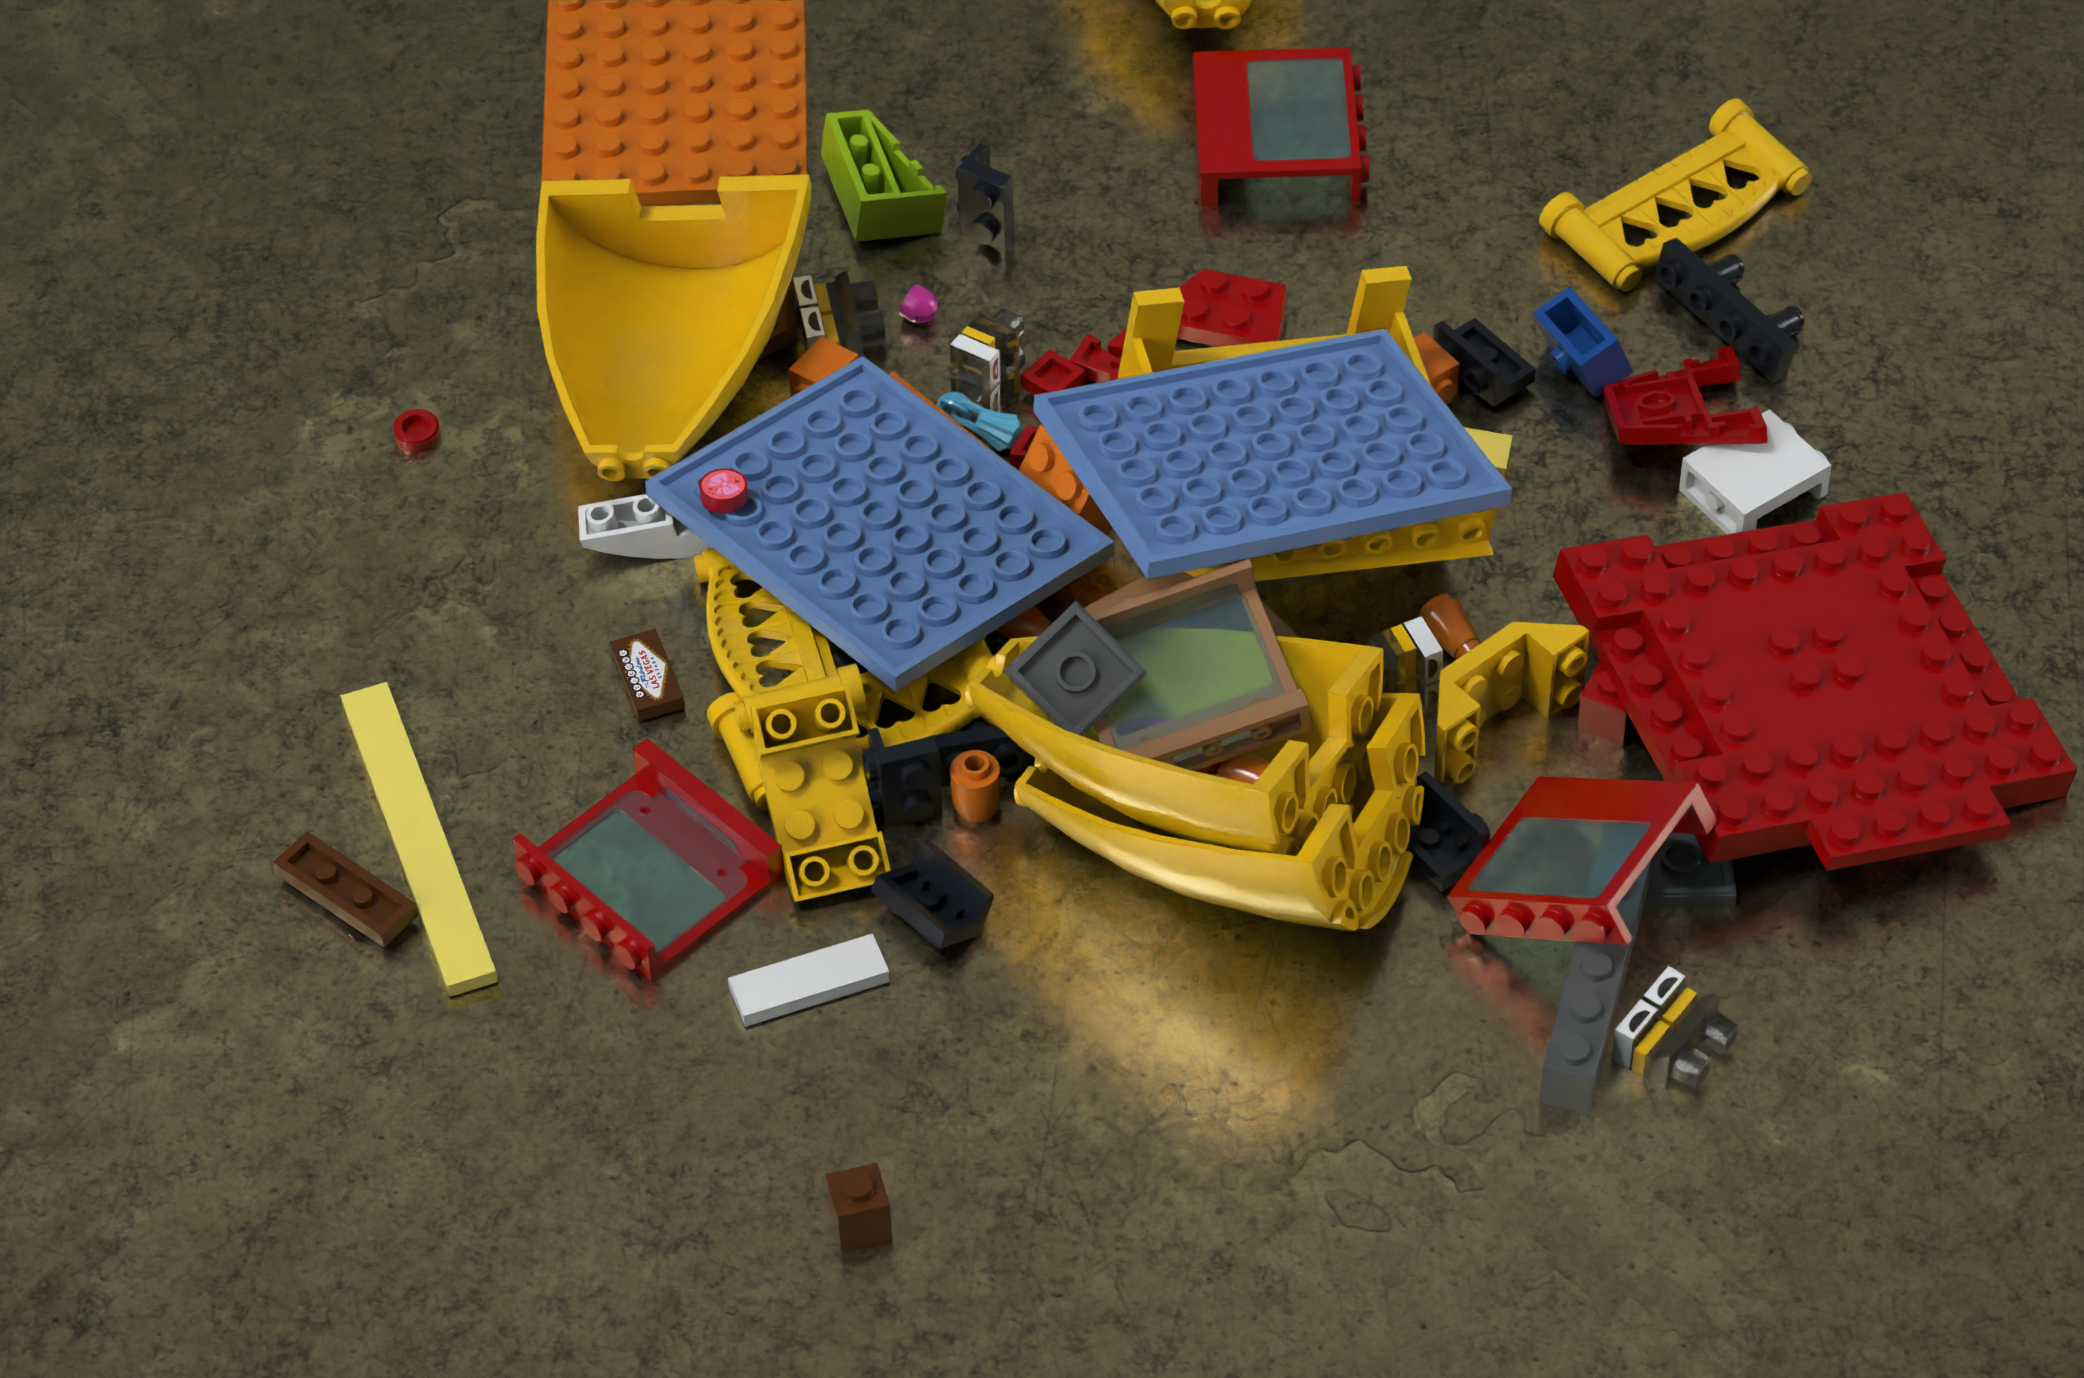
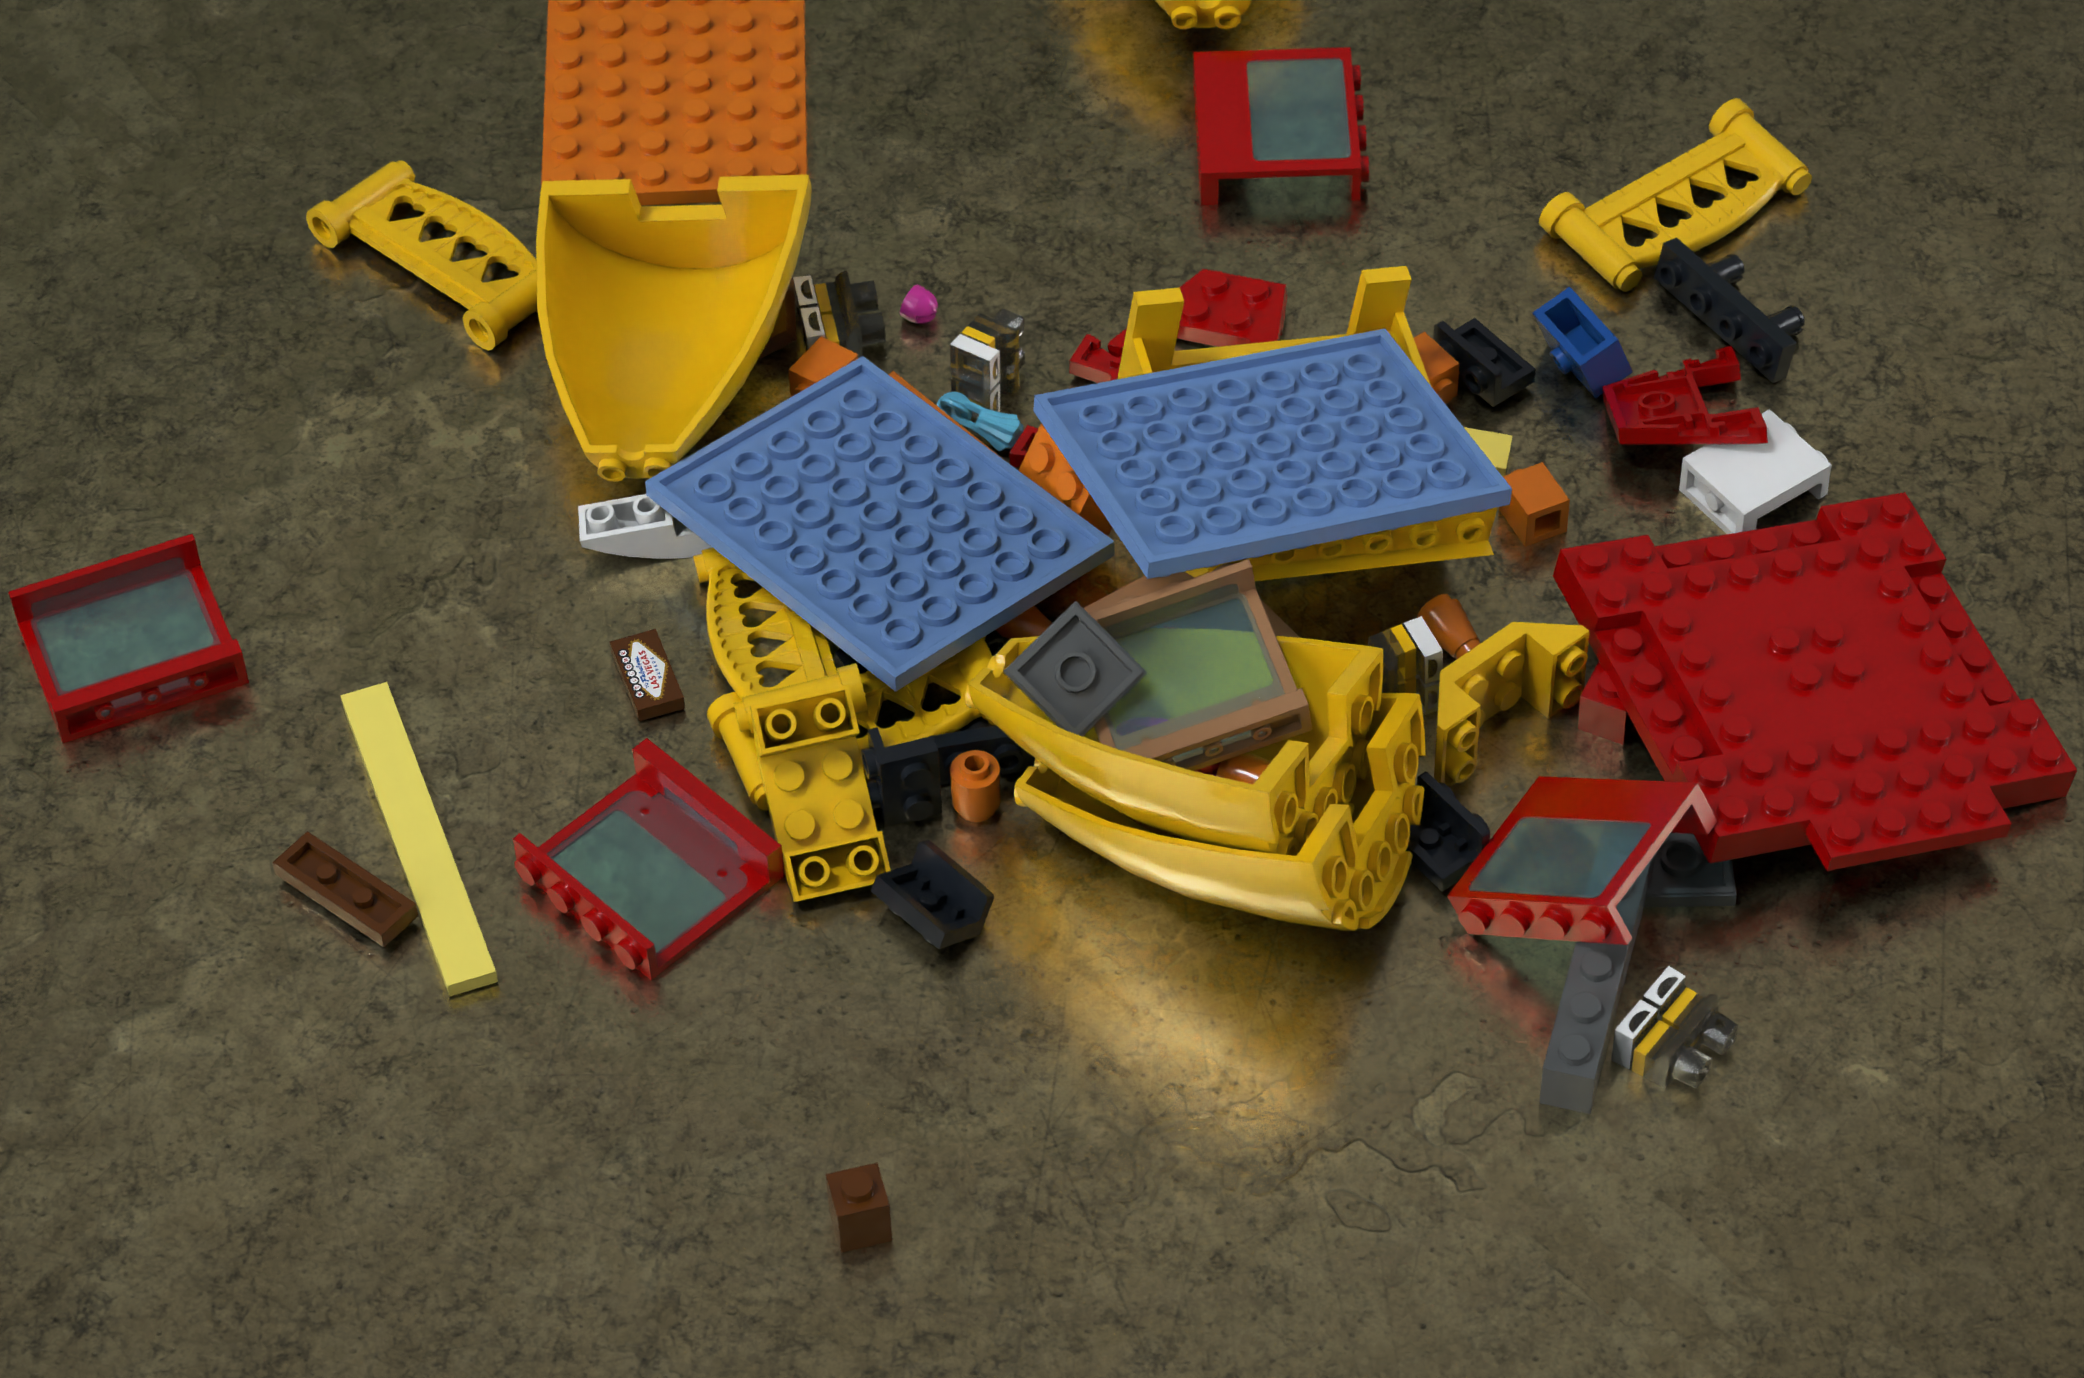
red tile [393,409,441,452] -> none
tile [699,469,748,513] -> none
white tile [728,933,890,1027] -> none
lime wedge [821,109,947,242] -> none
black bracket [955,143,1015,252] -> none
red plate [1020,349,1086,395] -> none
none -> panel [8,533,249,744]
none -> yellow piece [306,160,537,350]
none -> orange brick [1498,462,1570,547]

